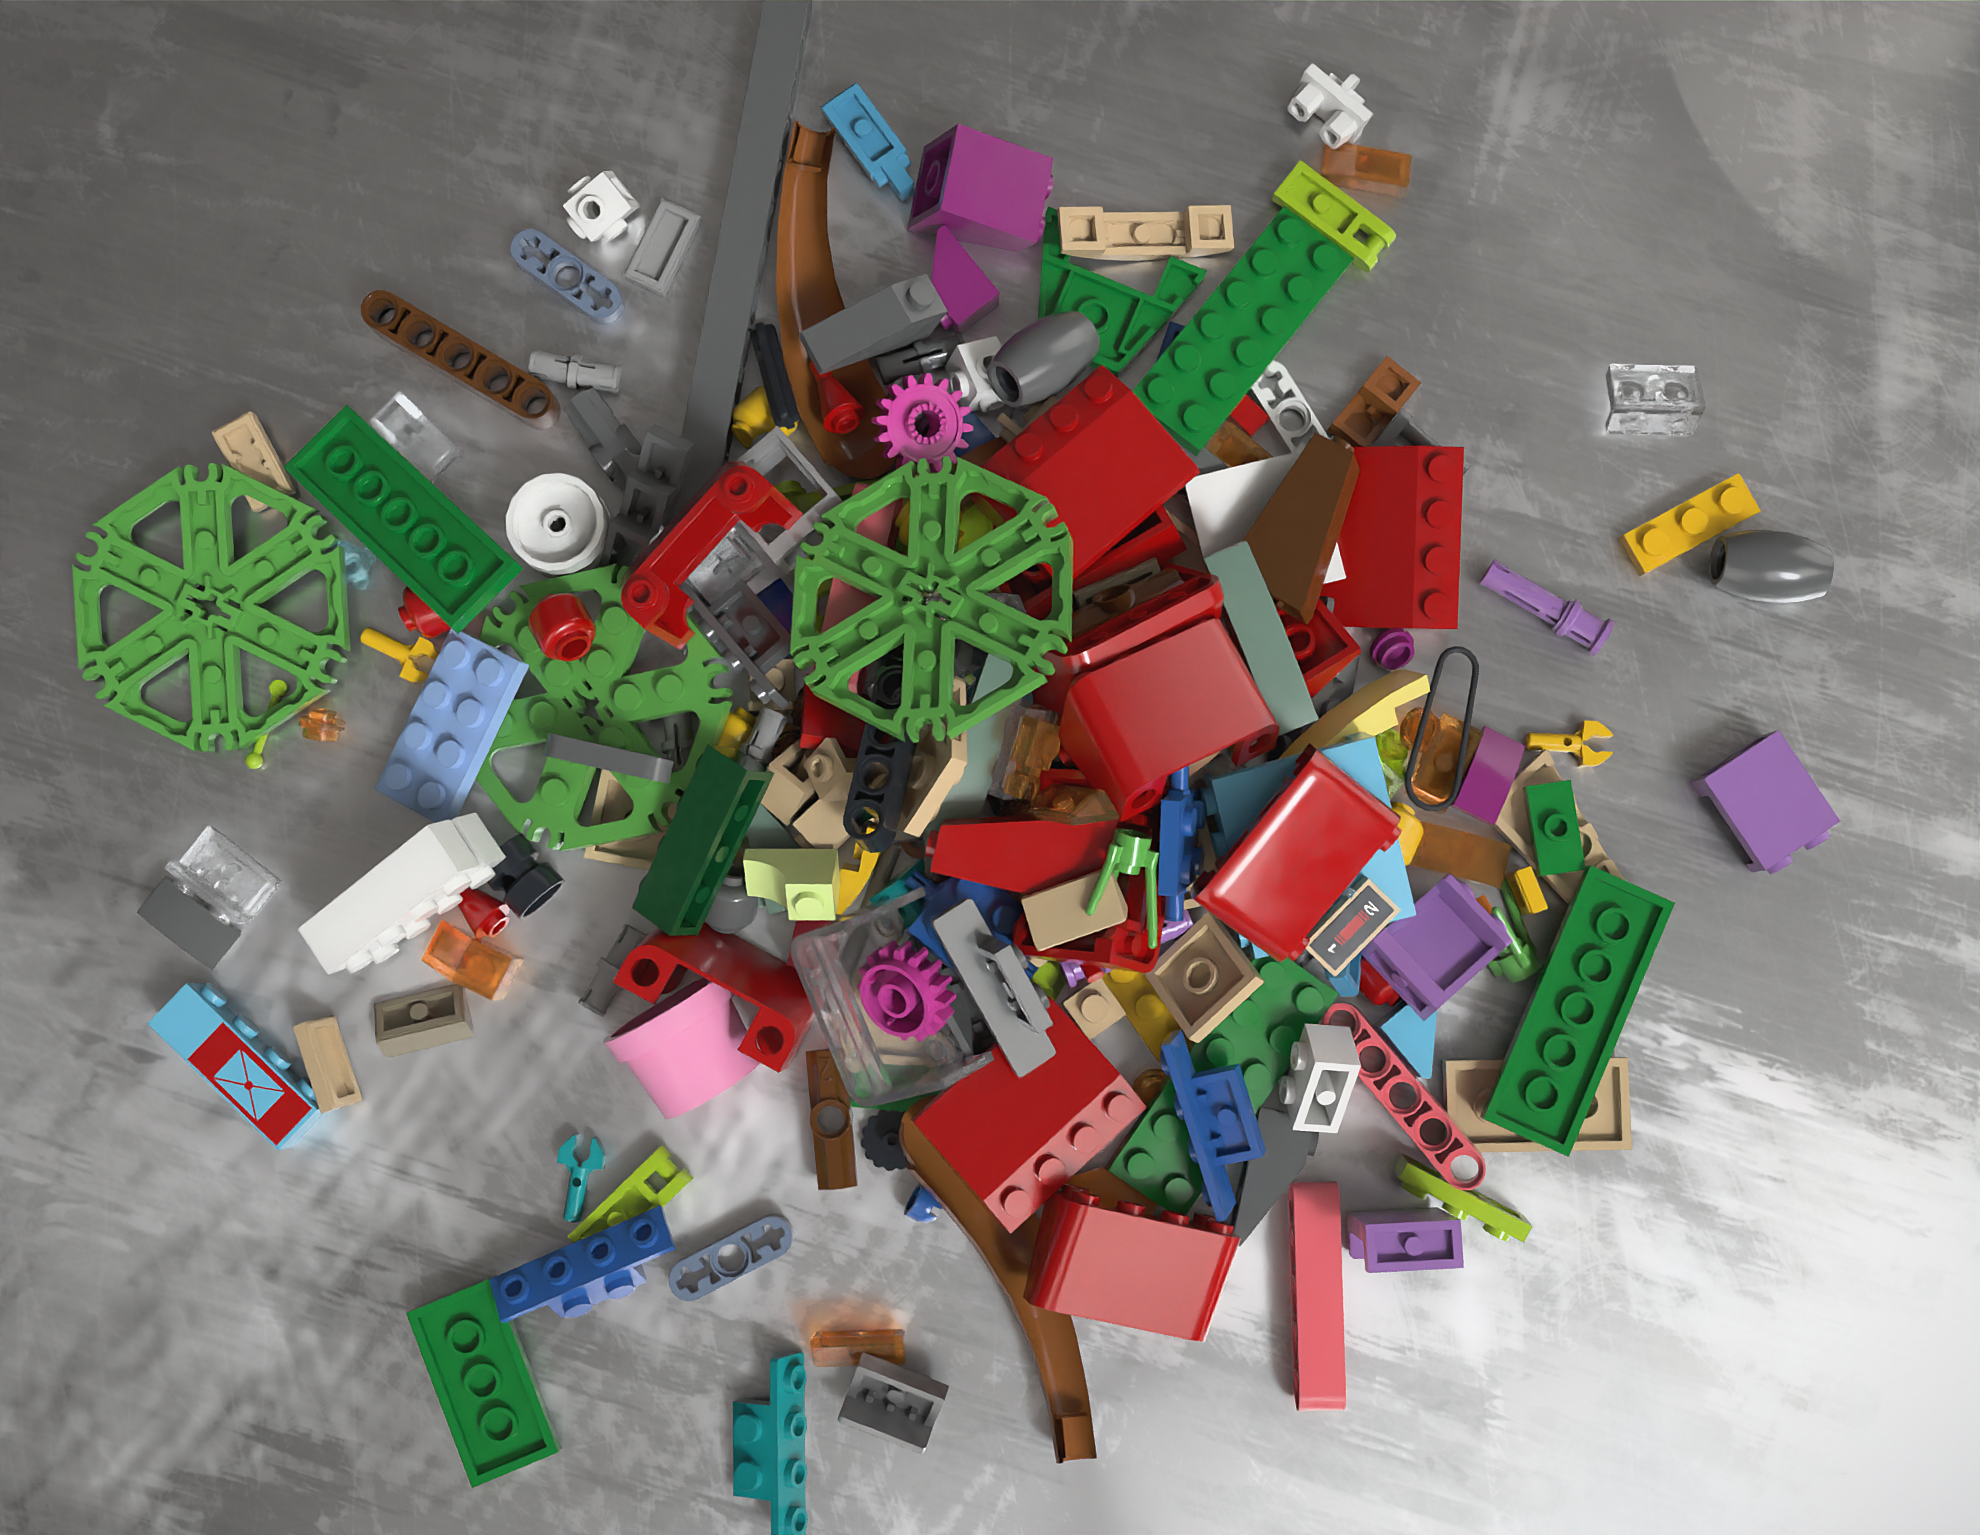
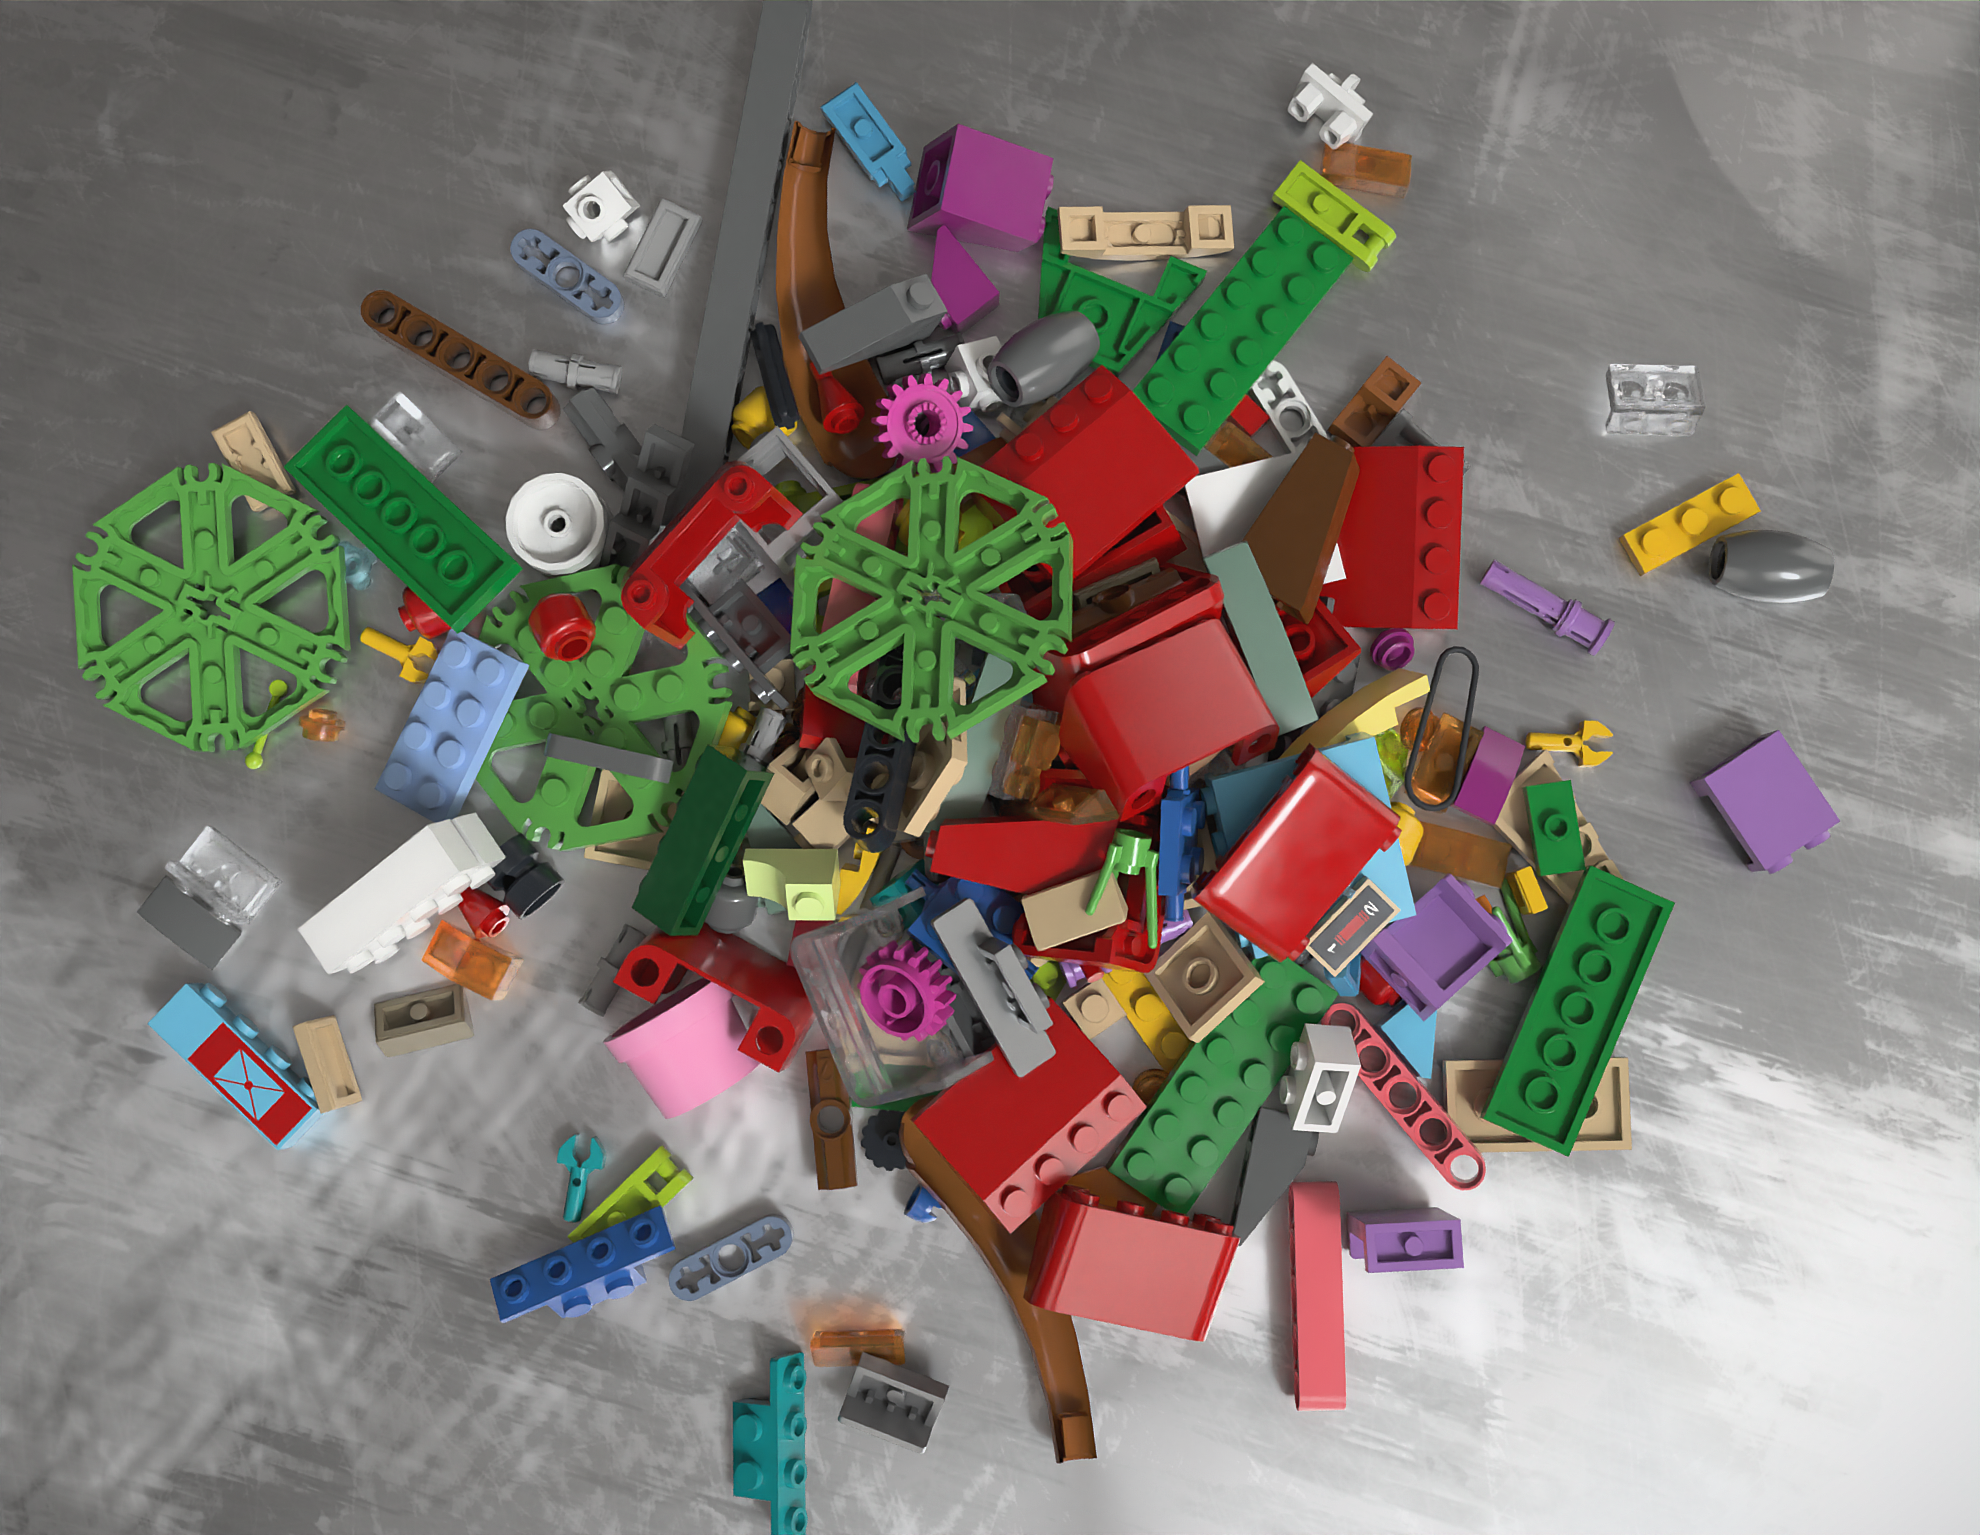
green plate [406,1275,562,1488] -> none
blue bracket [1160,1029,1266,1222] -> none
lime plate [1394,1153,1533,1243] -> none

